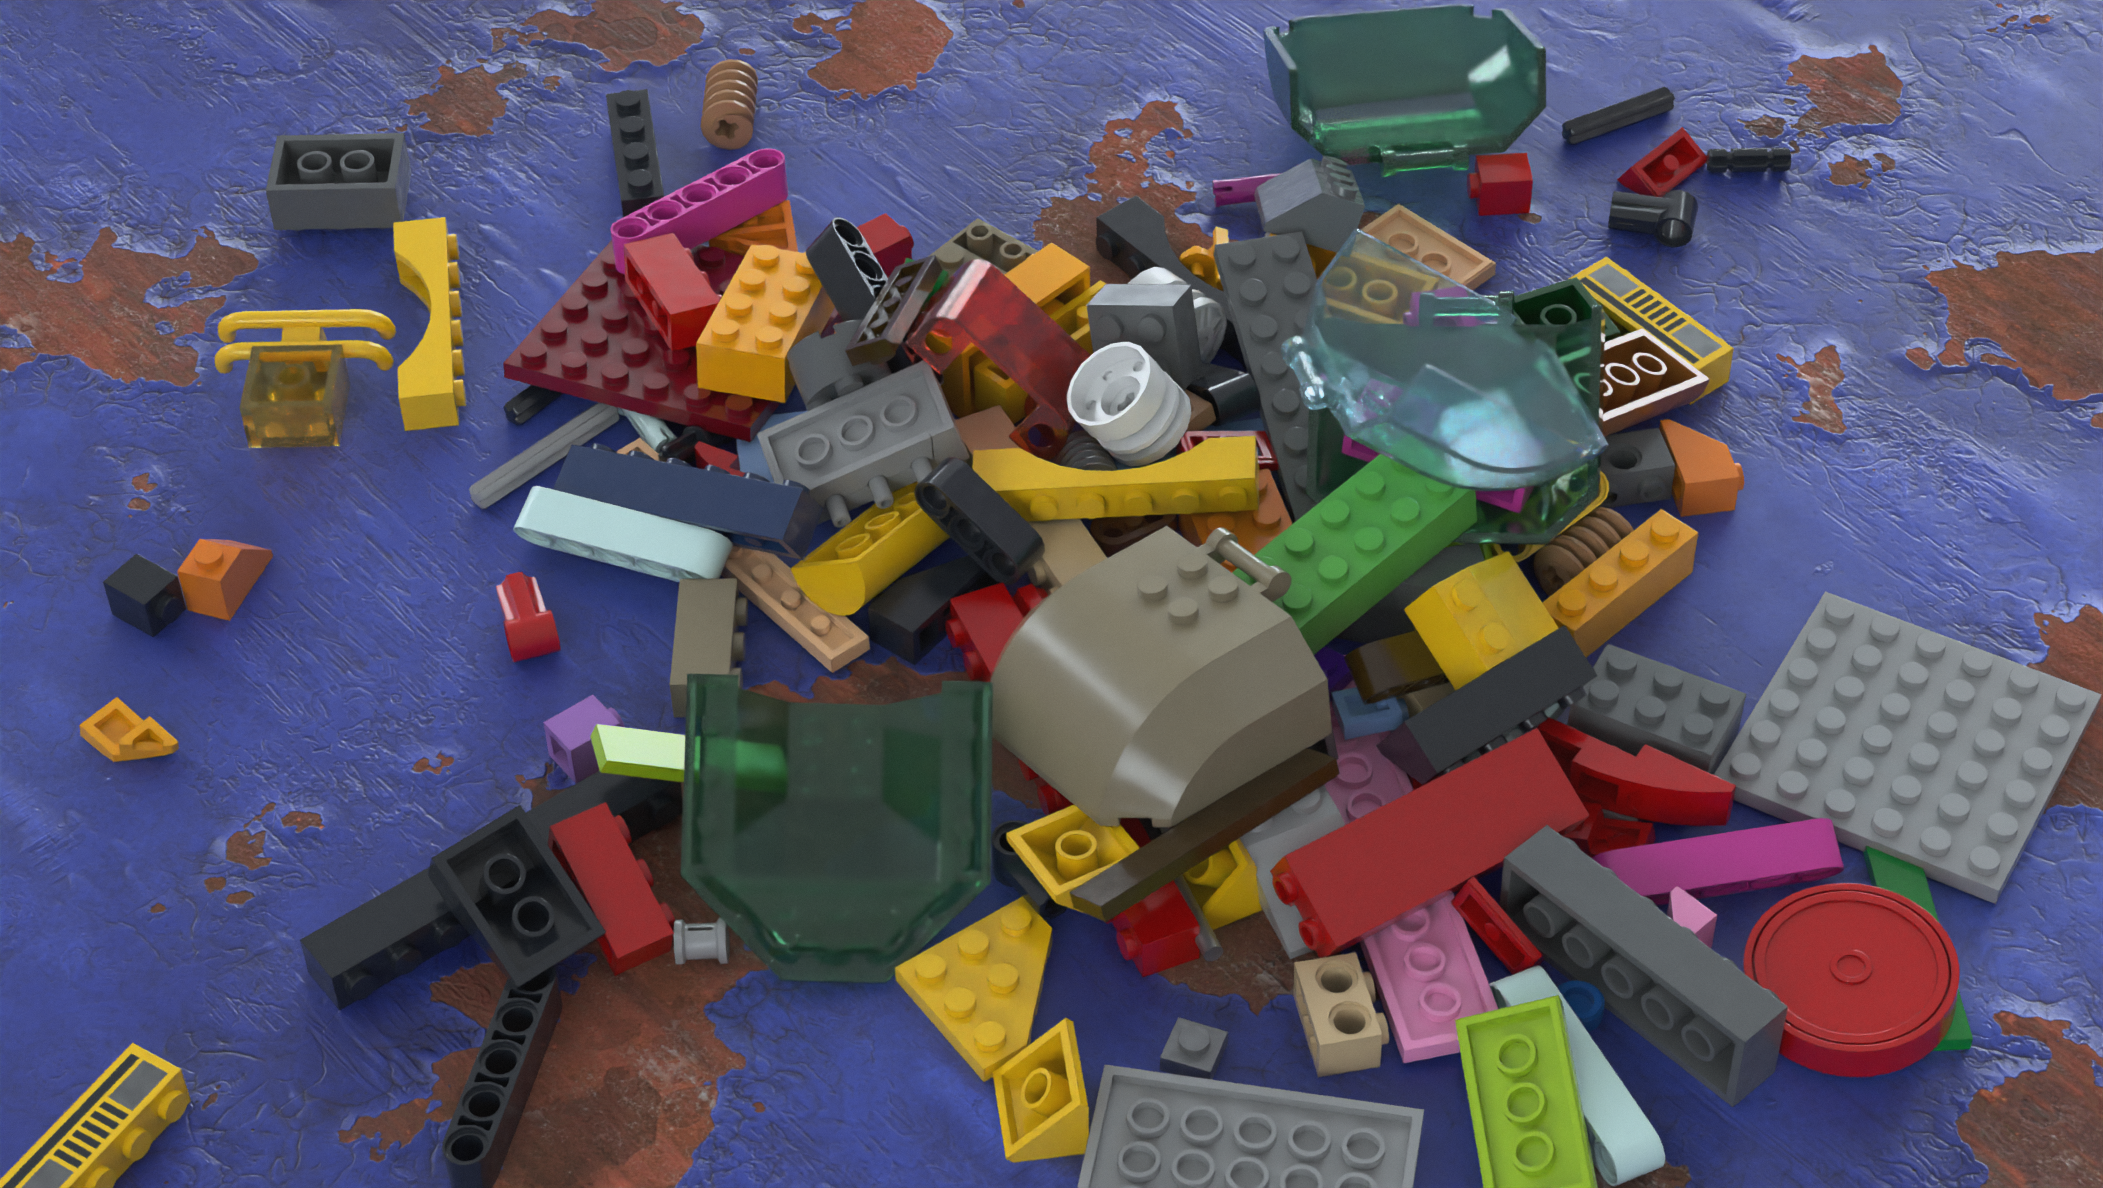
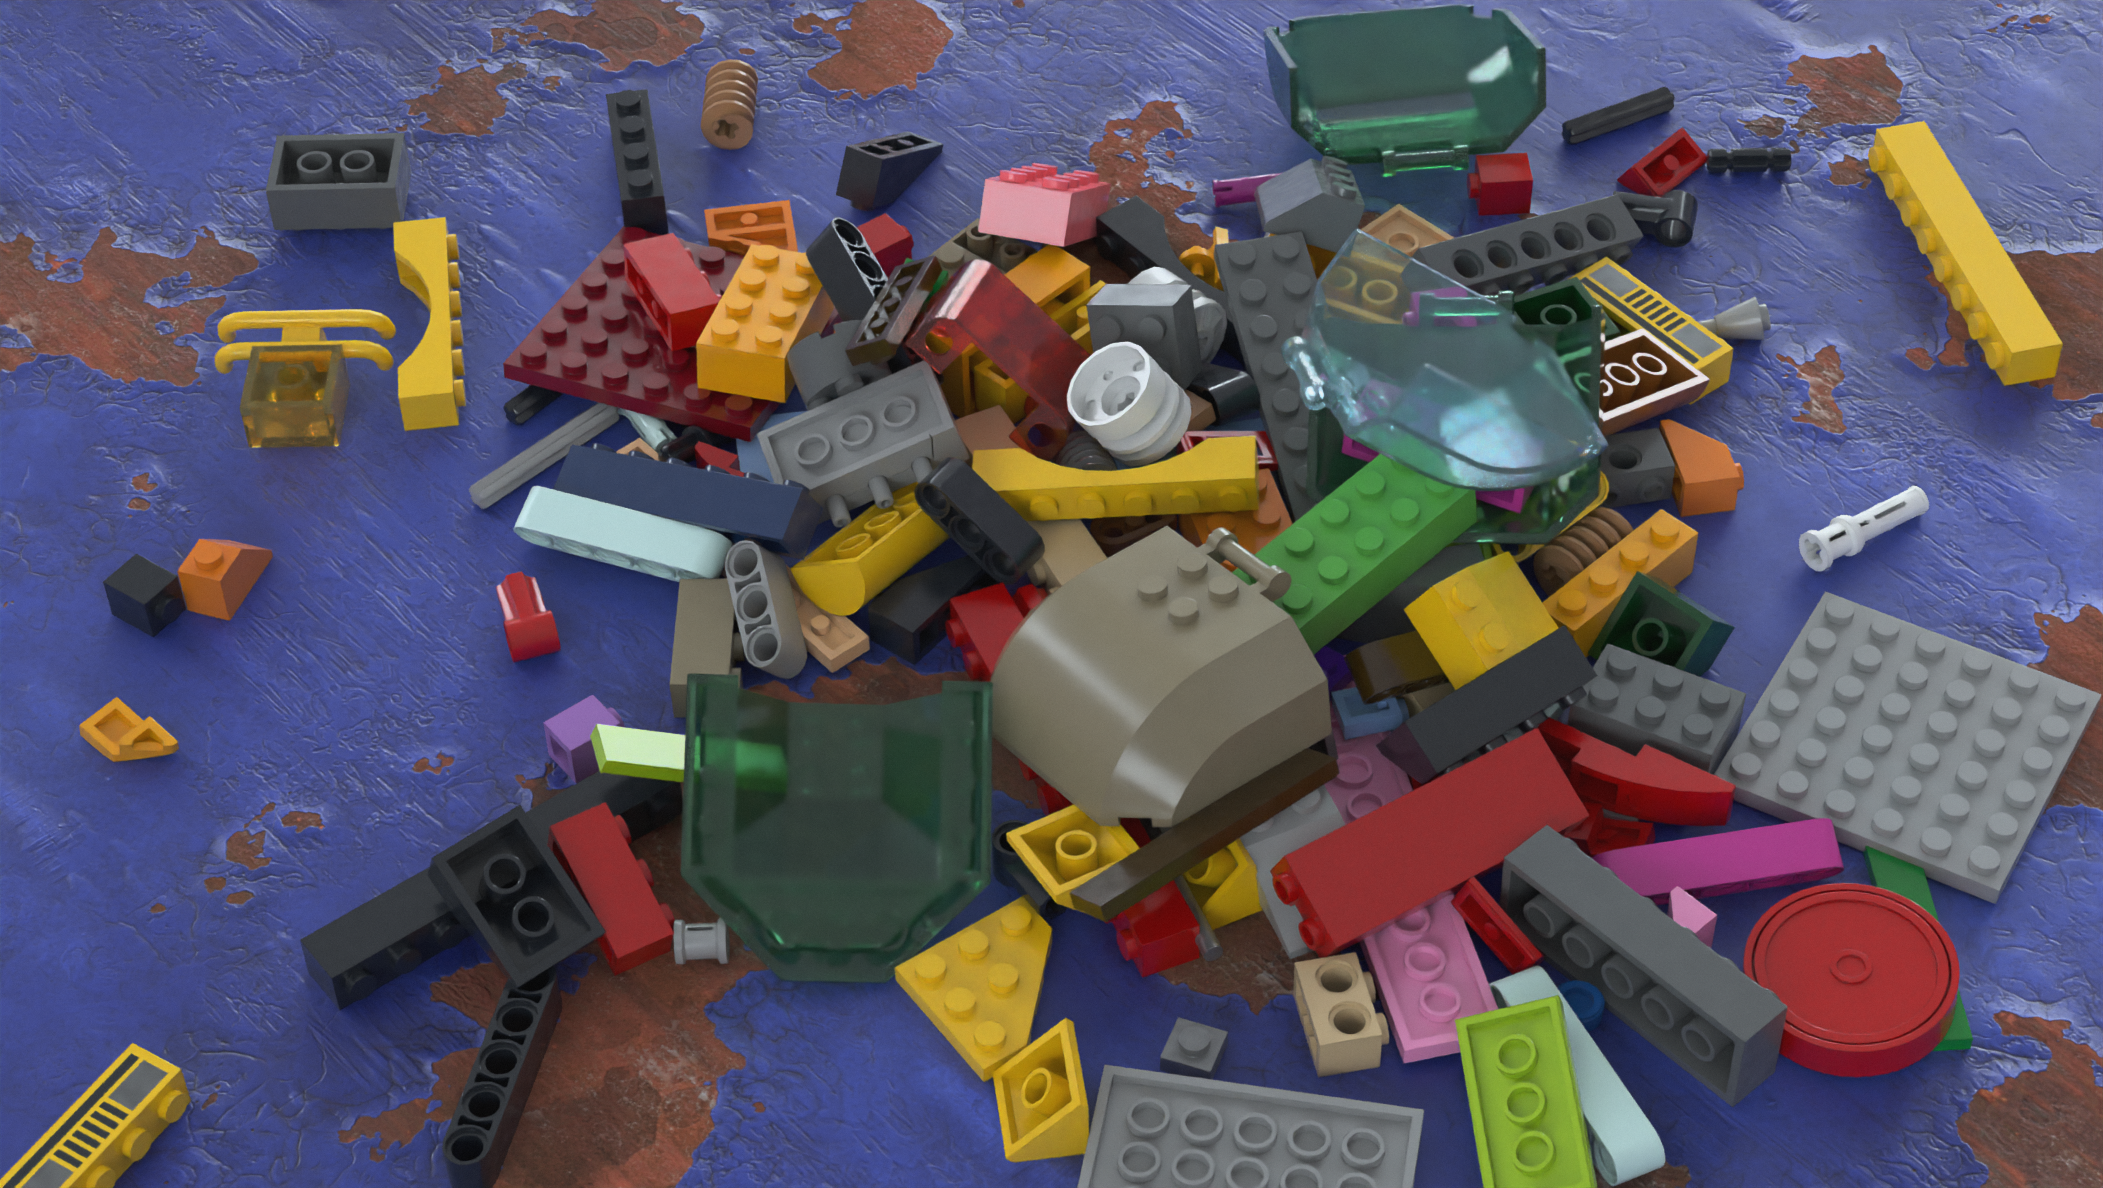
dark pink beam [610,148,788,274] -> none
none -> light grey beam [725,540,807,679]
none -> black slope [836,131,944,211]
none -> coral brick [978,163,1111,247]
none -> dark grey brick [1399,194,1644,305]
none -> dark green slope [1588,571,1735,677]
none -> light grey cone [1698,296,1771,340]
none -> white pin [1799,486,1929,571]
none -> yellow brick [1868,121,2063,386]

